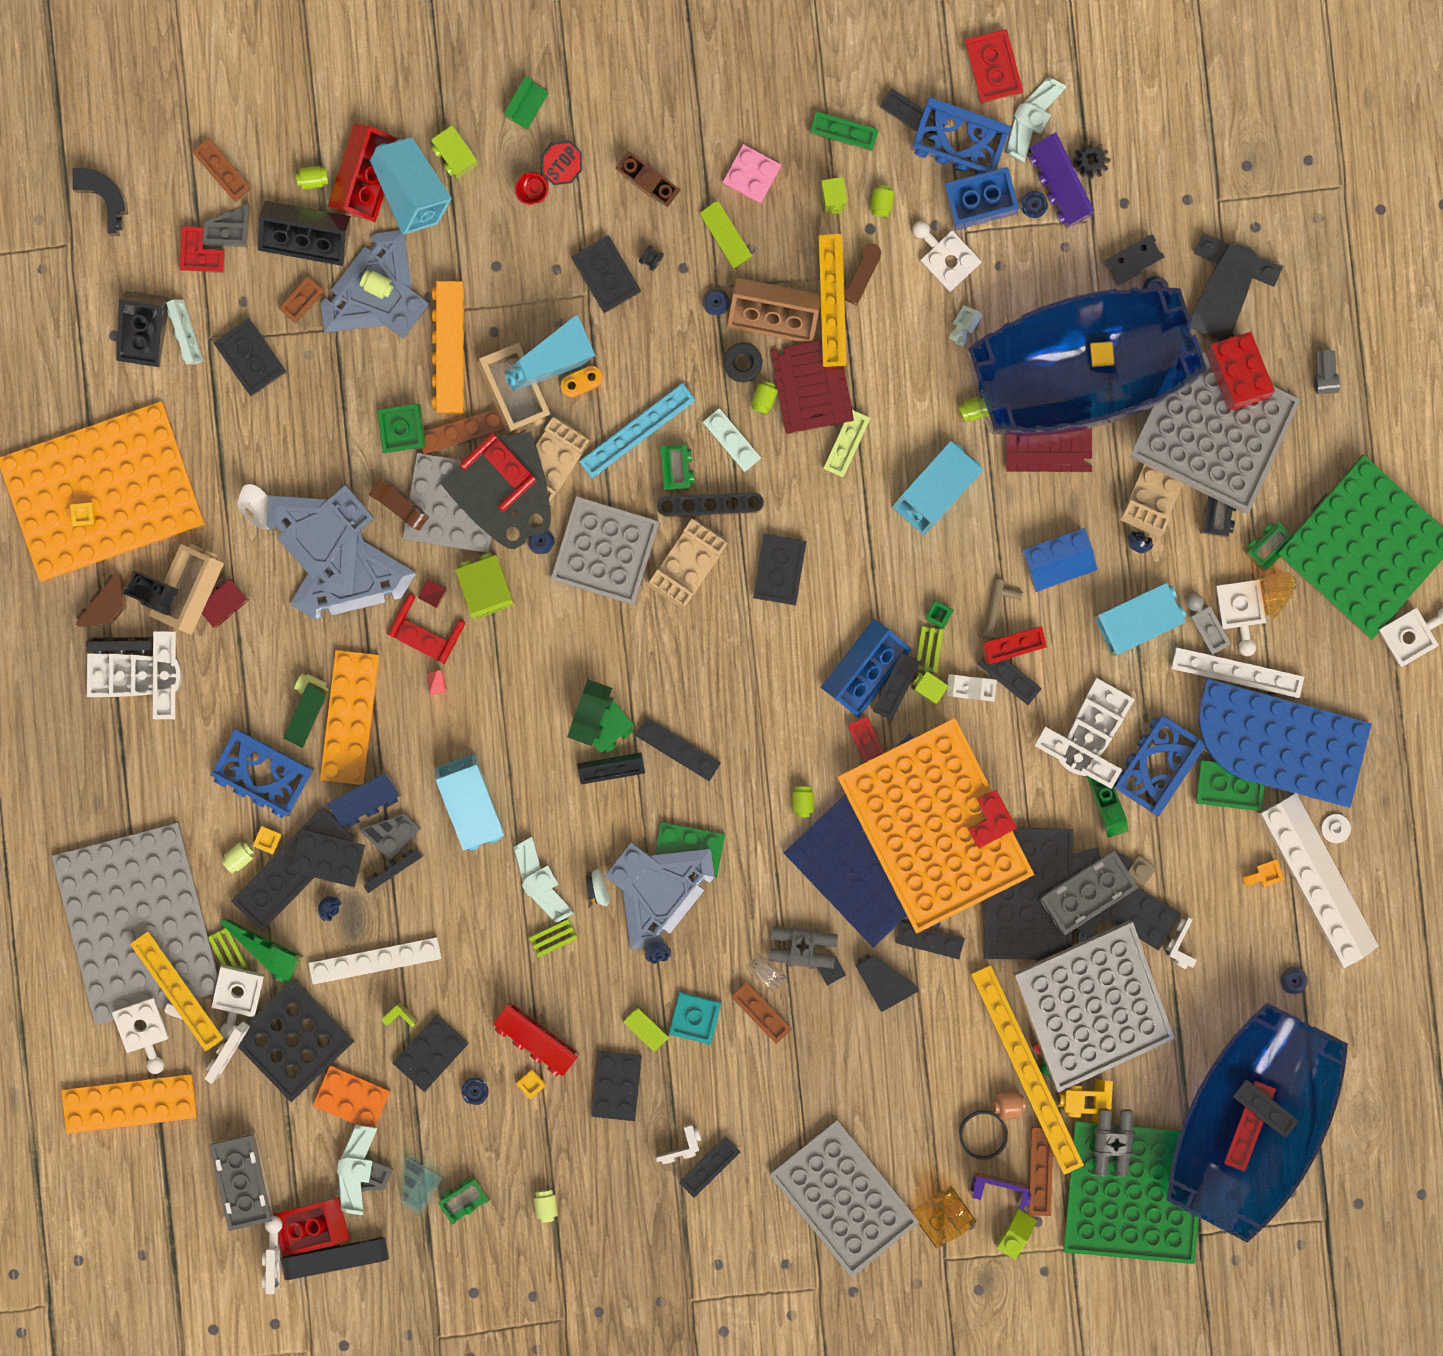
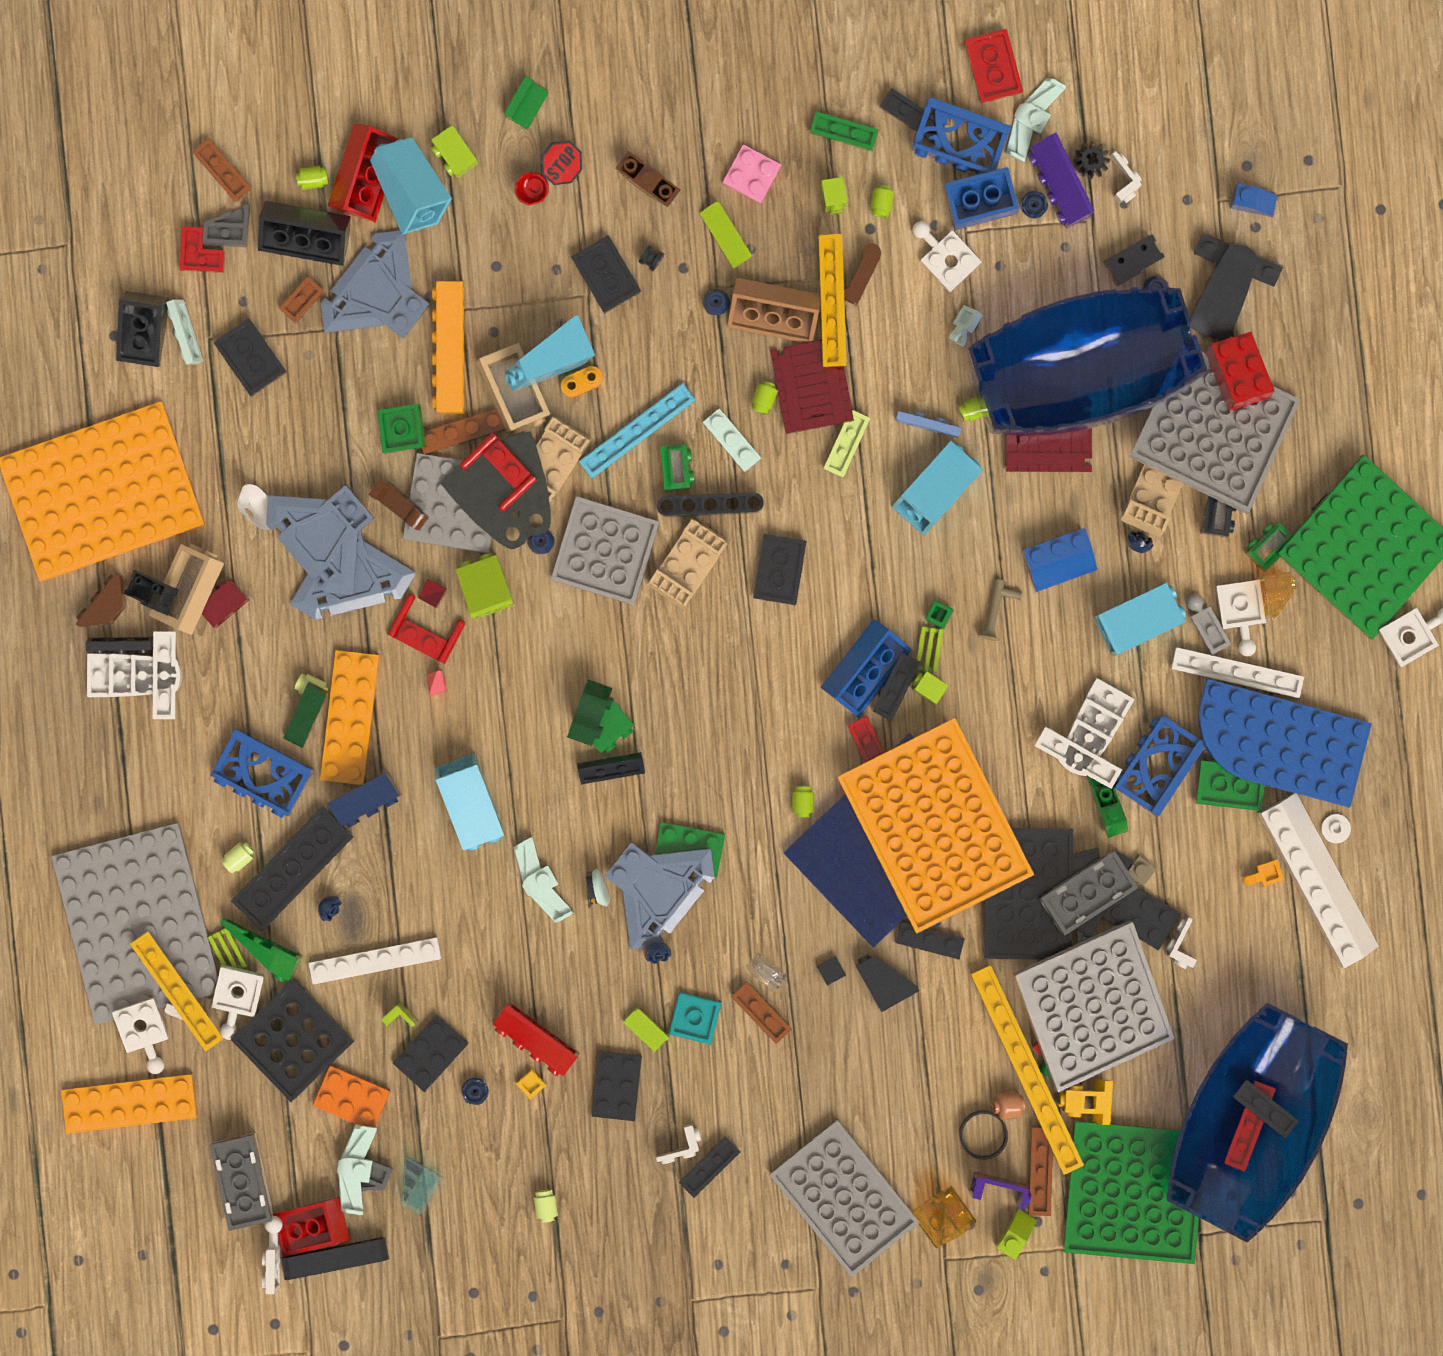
yellow plate [70,503,95,527] -> none
black arch [73,168,129,236] -> none
white plate [205,1022,250,1084] -> none
yellow plate [253,826,282,854] -> none
black plate [291,829,366,887] -> none
yellowish green brick [360,270,394,299] -> none
dark grey wing [360,814,421,860] -> none
black plate [363,848,424,893] -> none
green window [438,1177,490,1225] -> none
lime tile [529,919,578,958] -> none
black plate [636,718,721,782] -> none
black tyre [723,342,763,383] -> none
dark grey pin [768,926,838,969] -> none
white slope [946,674,997,702] -> none
red plate [968,789,1017,849] -> none
black plate [977,656,1042,706] -> none
red plate [981,626,1047,664] -> none
yellow tile [1090,342,1114,367] -> none
dark grey pin [1093,1108,1135,1177] -> none
dark blue plate [1280,967,1308,994] -> none
dark grey piece [1315,350,1340,394] -> none
none -> medium blue plate [896,411,961,438]
none -> white bracket [1110,151,1142,204]
none -> blue slope [1230,183,1277,217]

